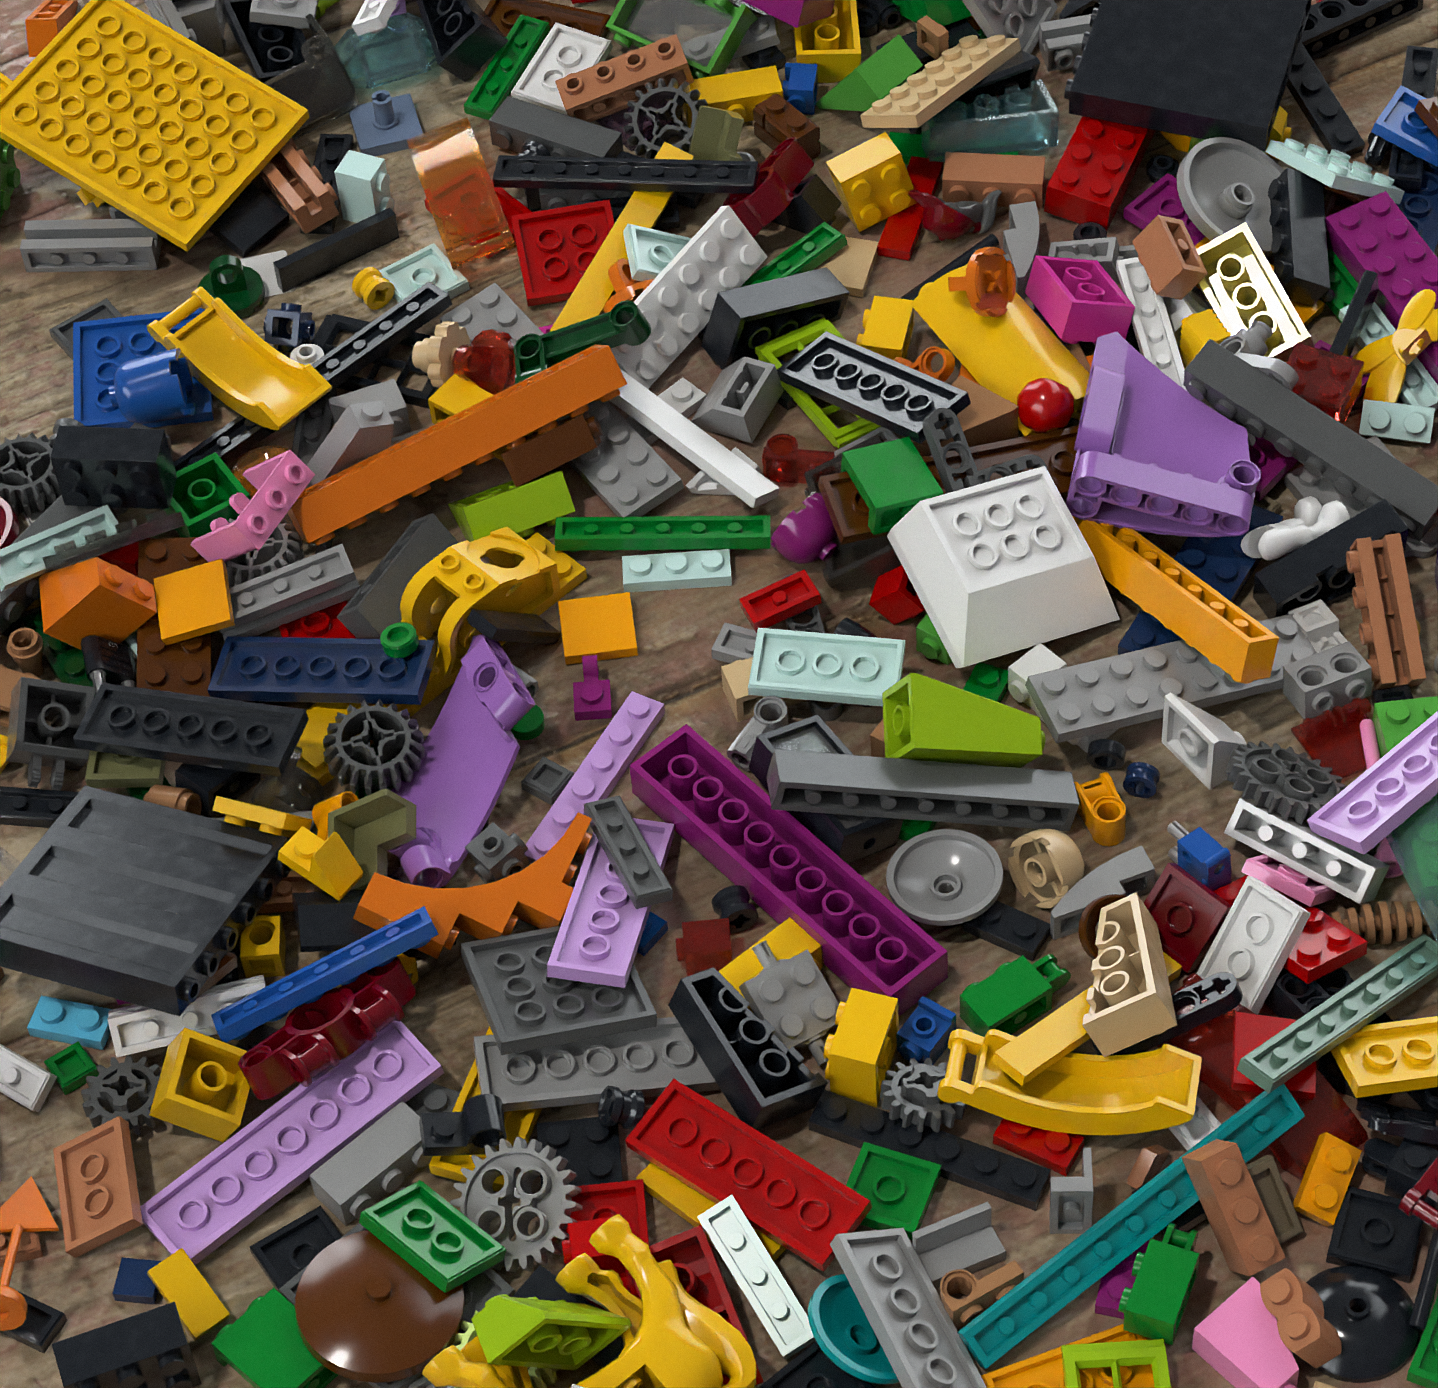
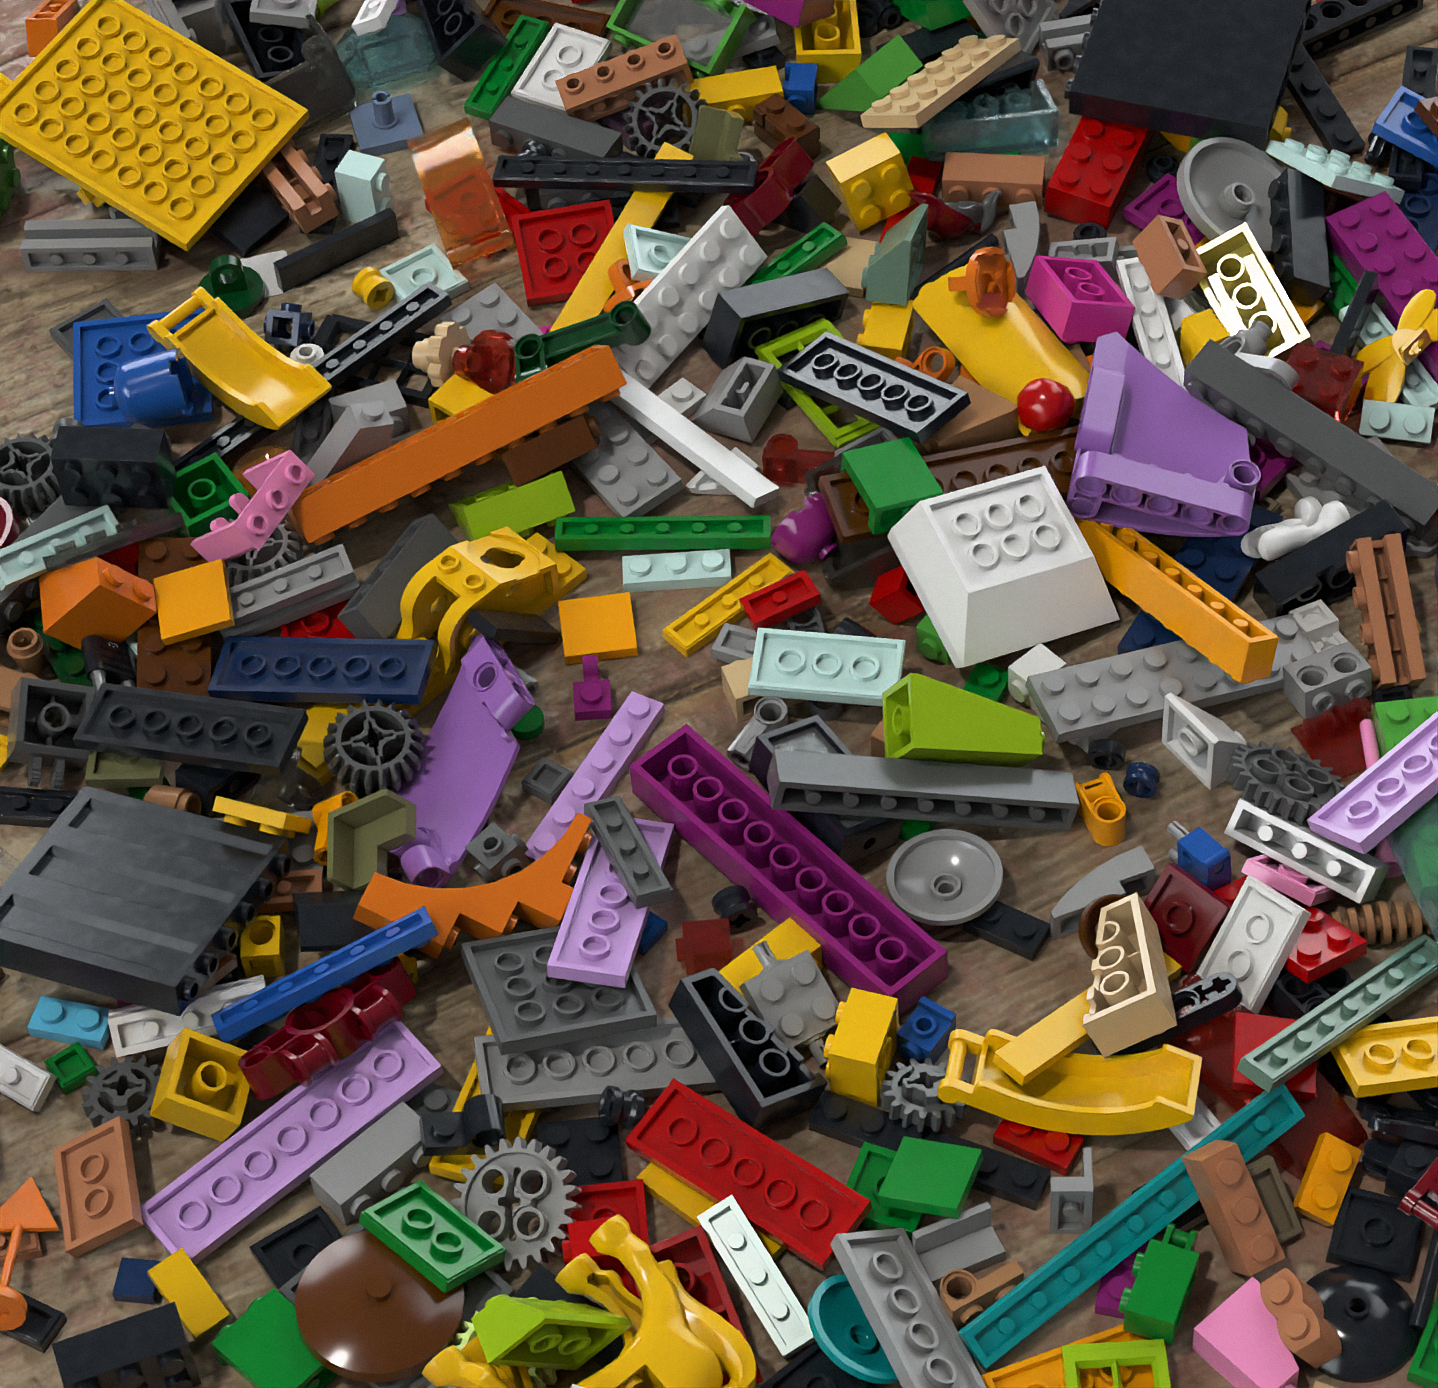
yellow slope [278,826,364,902] -> none
green tile [380,622,419,658] -> none
medium nougat plate [917,15,949,60] -> none
dark grey beam [922,407,1047,494] -> none
green brick [960,954,1071,1037] -> none
tan cylinder [1008,829,1084,908] -> none
nougat tile [1127,1144,1170,1189] -> none
none -> yellow tile [662,552,795,658]
none -> sand green slope [861,204,929,306]
none -> green tile [878,1136,983,1219]

